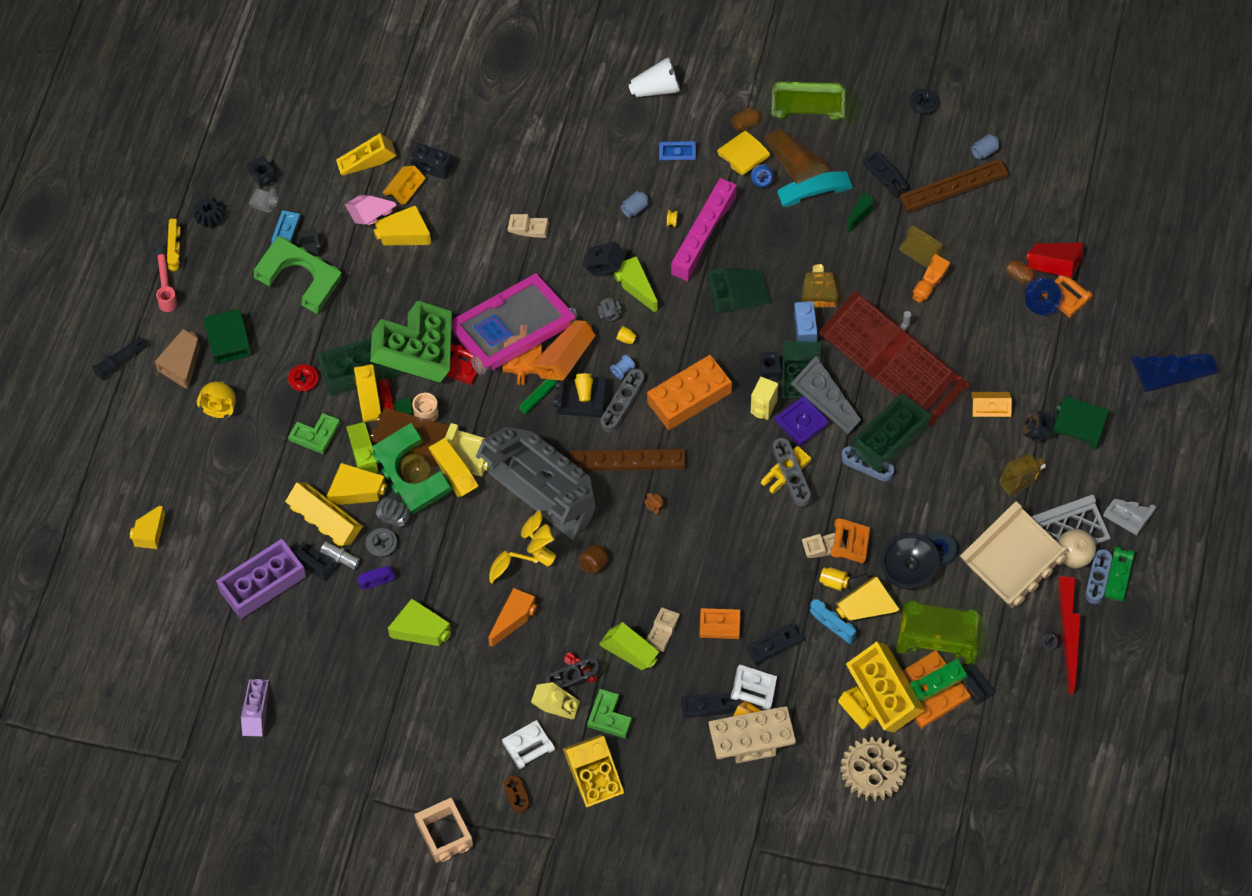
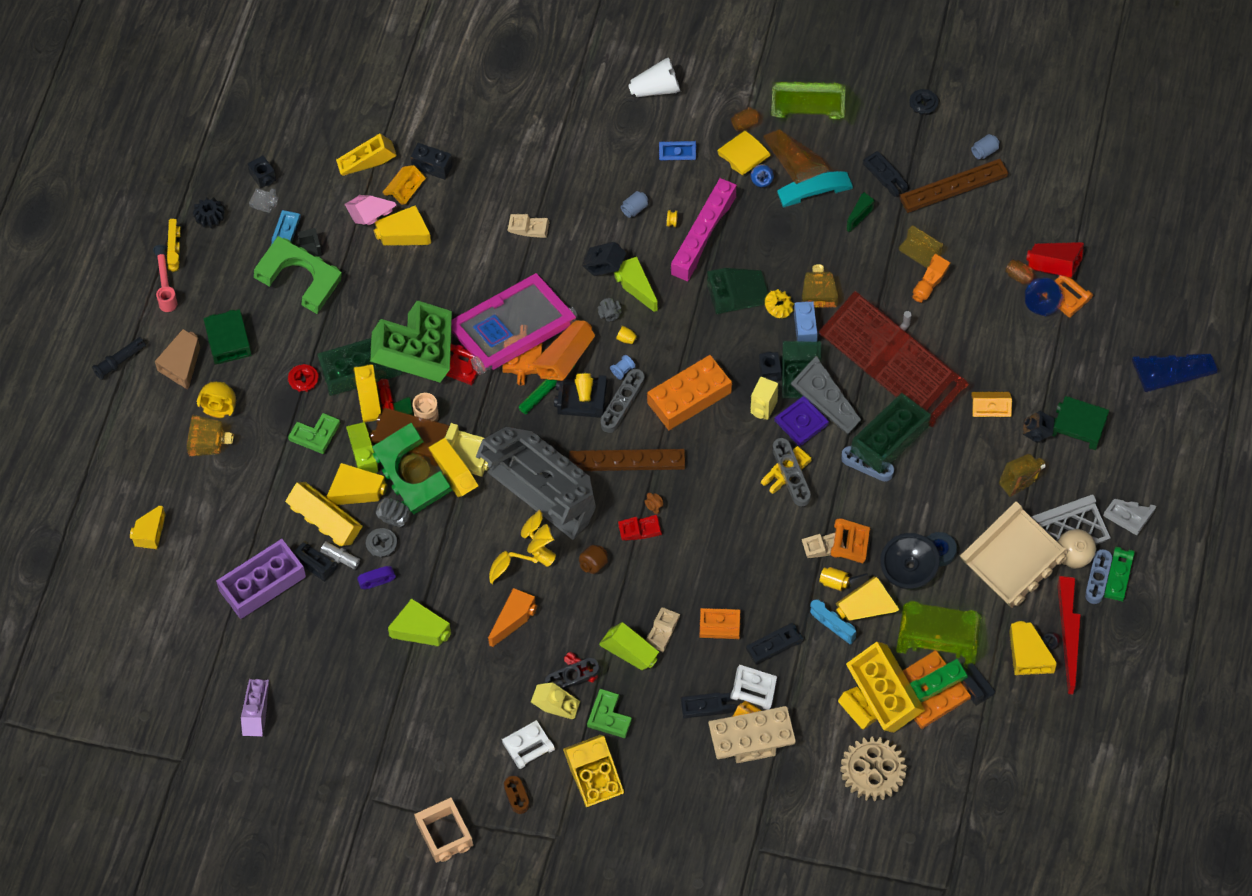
none -> clear yellow torso [187,415,233,456]
none -> red slope [618,515,662,540]
none -> yellow gear [765,289,794,318]
none -> yellow slope [1010,621,1056,675]

